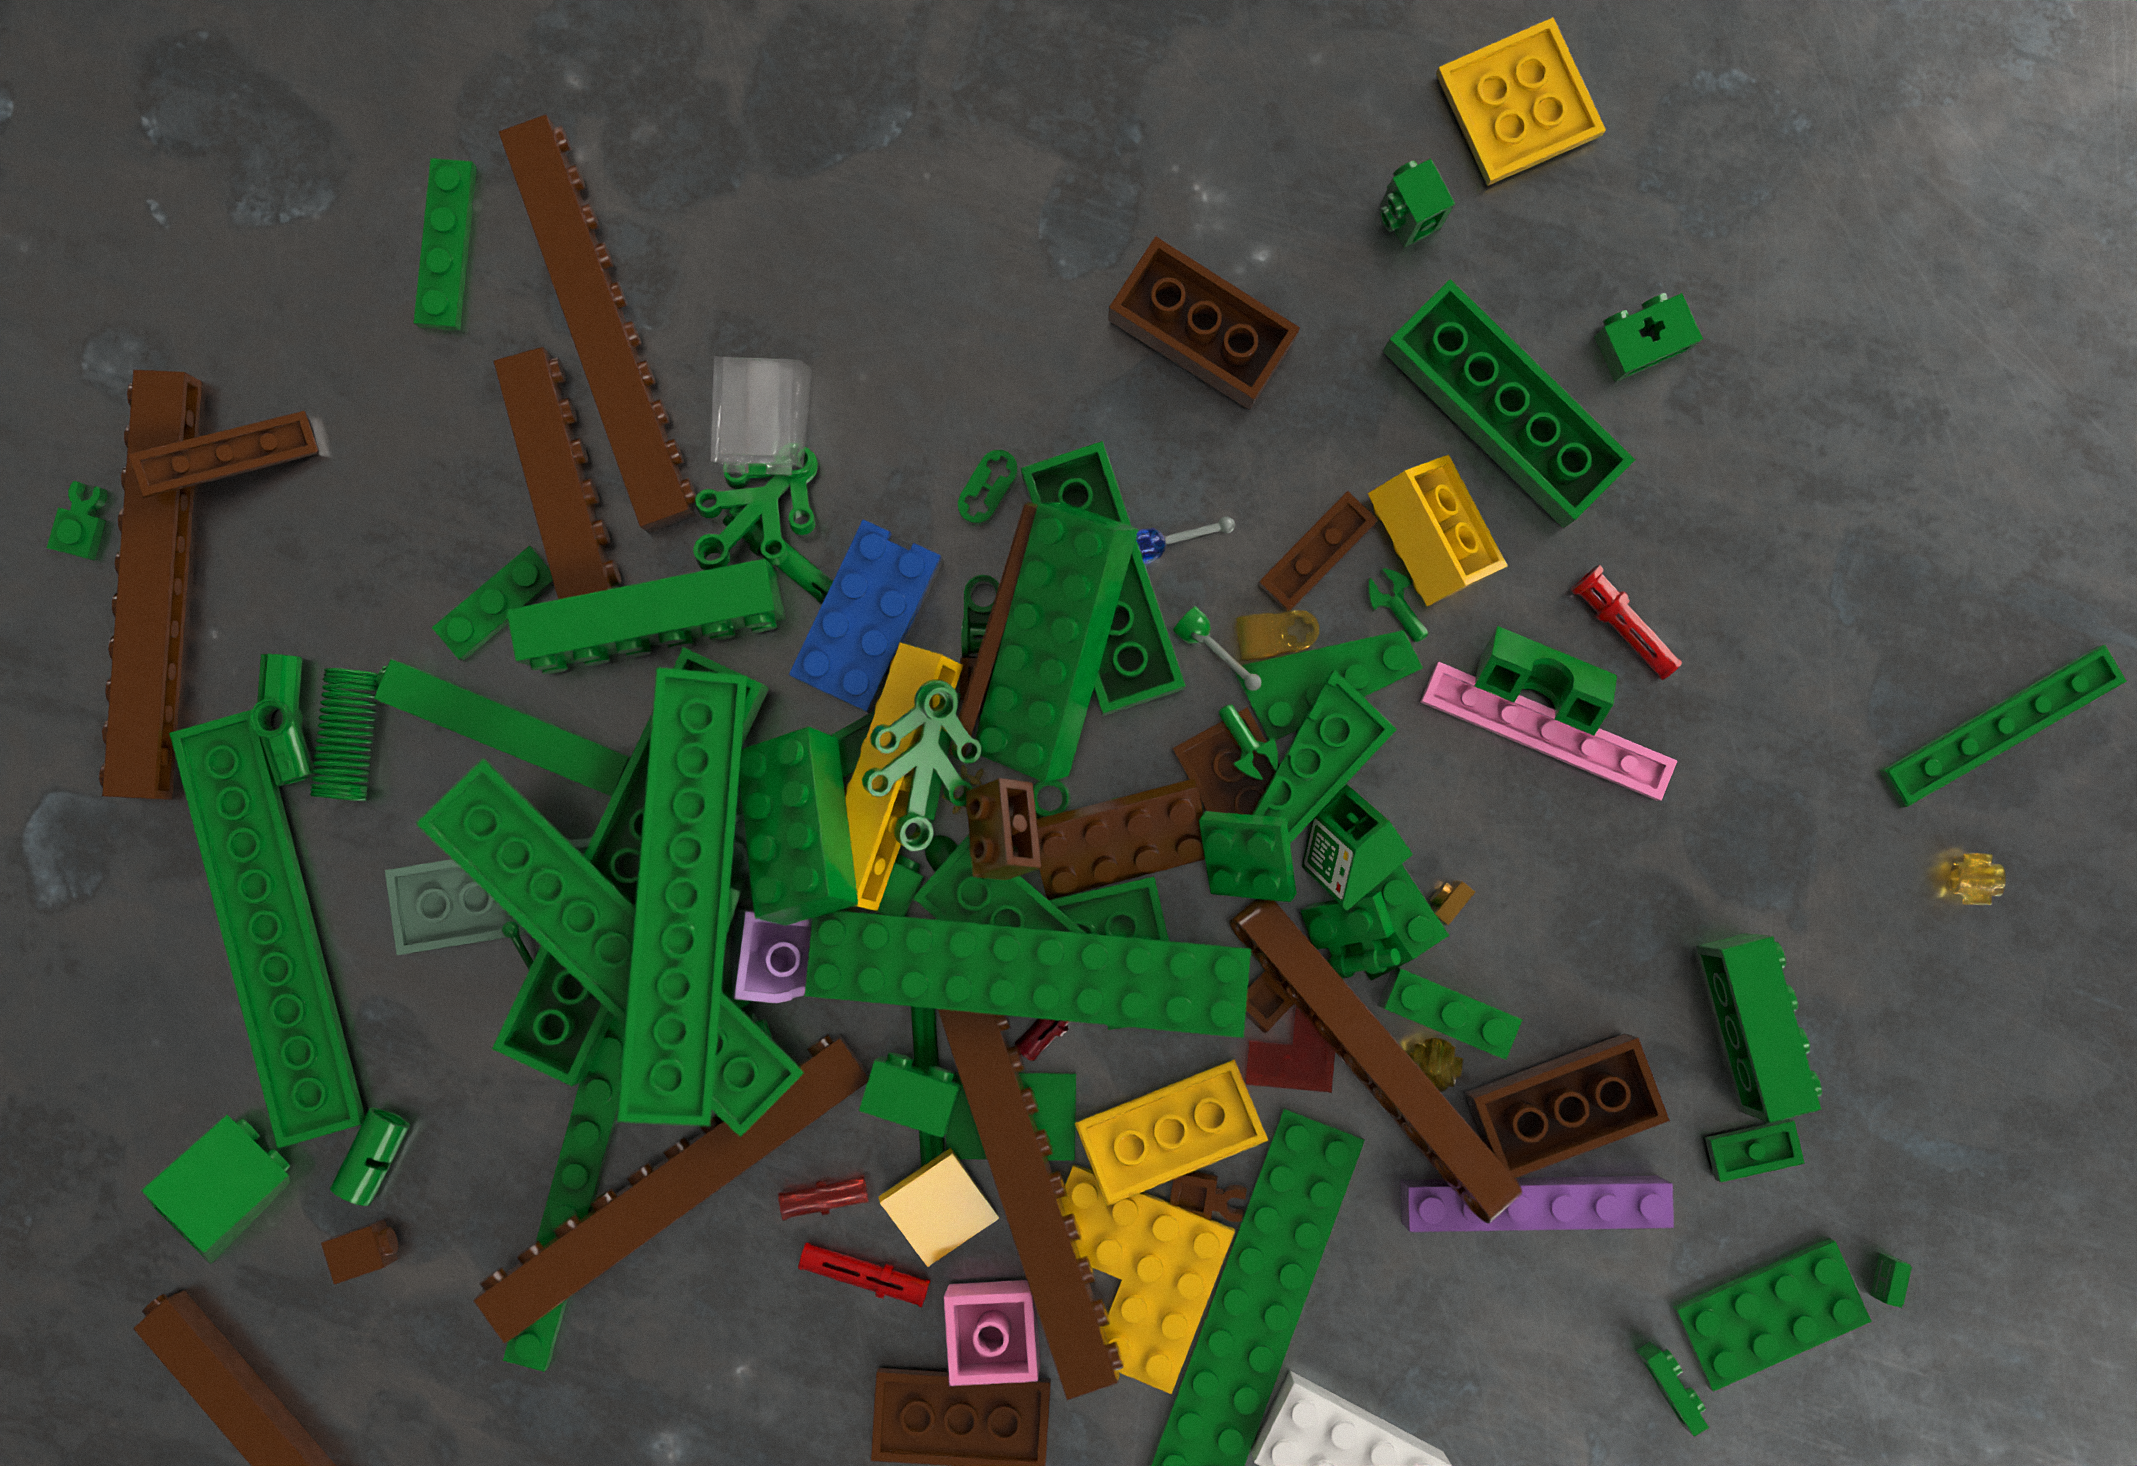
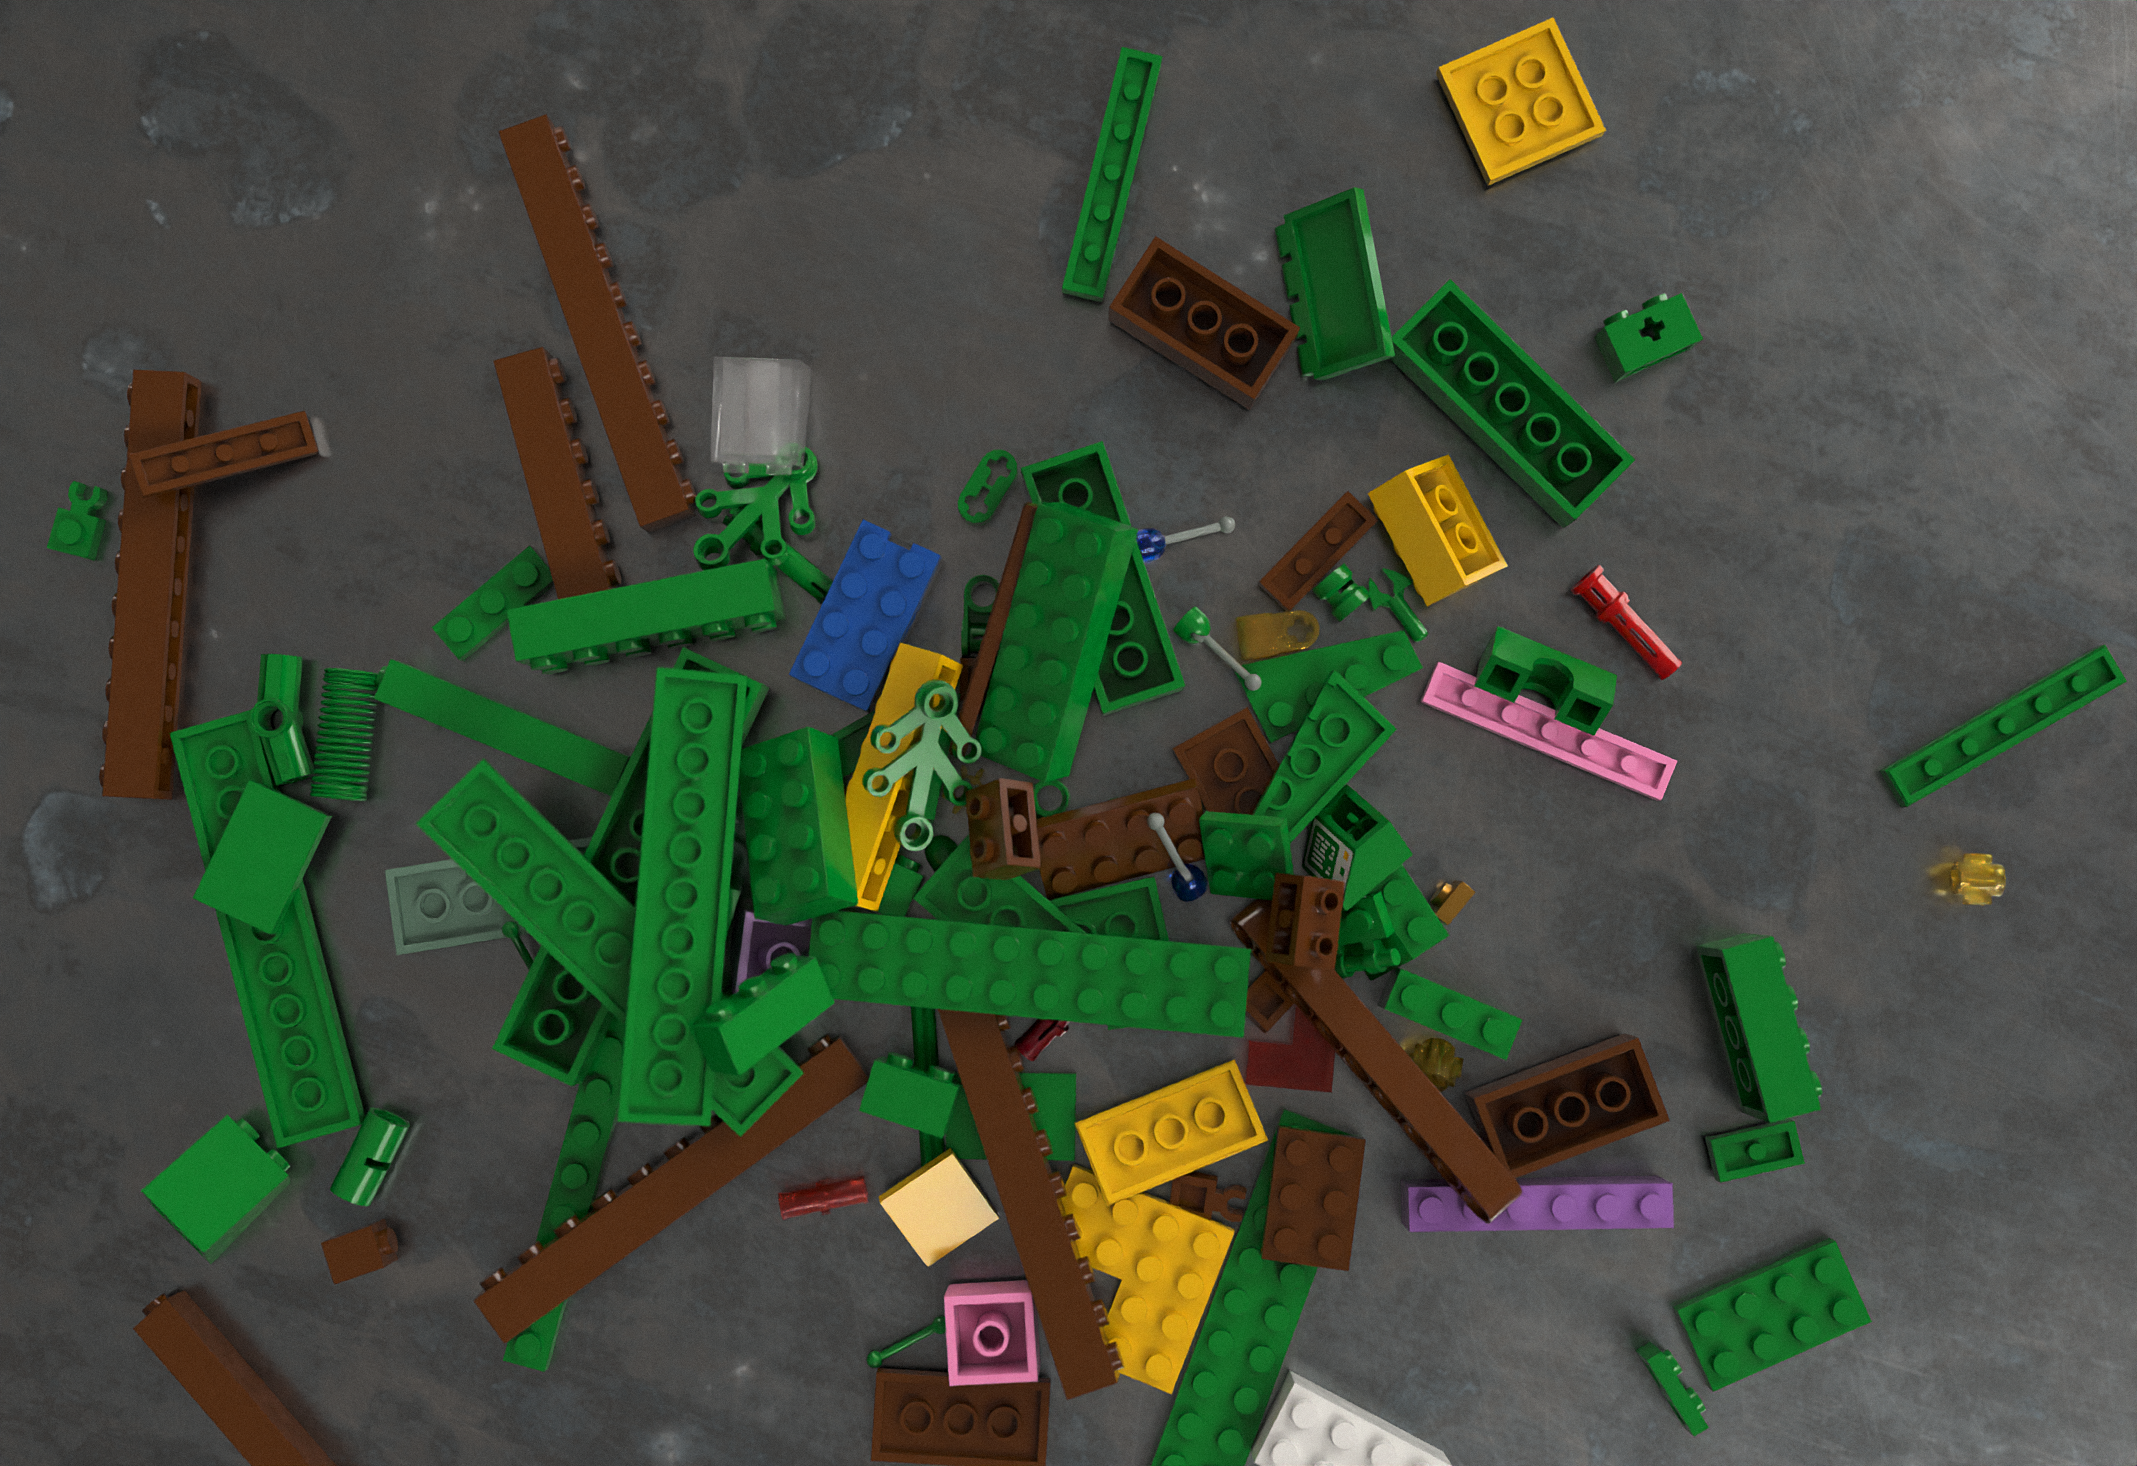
green plate [413,158,477,331] -> none
red pin [798,1242,930,1308] -> none
green bar [1218,704,1278,780] -> none
green brick [1379,158,1455,248] -> none
green tile [1870,1253,1912,1308] -> none
none -> green tile [193,780,332,934]
none -> green brick [691,953,835,1076]
none -> green hinge [866,1315,946,1368]
none -> green plate [1062,47,1163,302]
none -> hinge [1147,813,1209,902]
none -> reddish brown plate [1260,1125,1366,1271]
none -> reddish brown brick [1265,873,1345,970]
none -> green hinge [1275,187,1395,380]
none -> green wheel [1312,563,1372,623]

